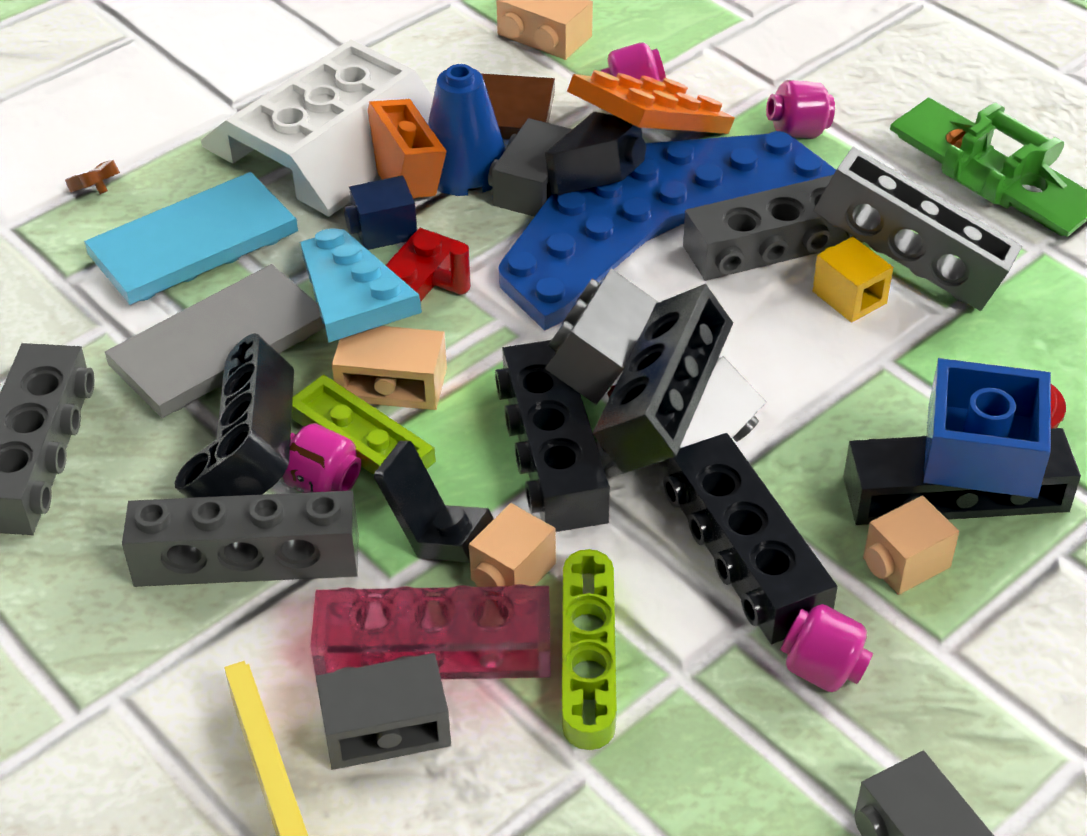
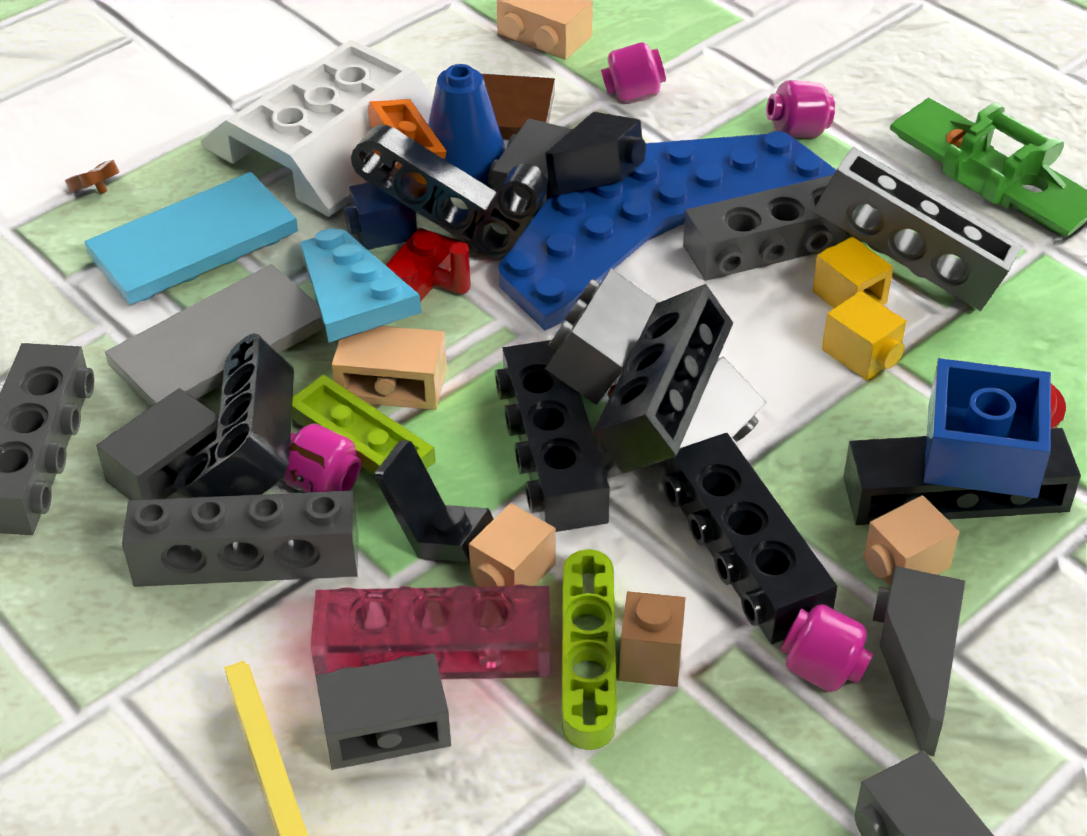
orange plate [567,70,735,134] -> none
none -> dark grey brick [96,388,219,501]
none -> black beam [351,125,548,257]
none -> medium nougat brick [619,591,686,687]
none -> yellow brick [822,291,907,381]
none -> dark grey slope [872,566,965,756]

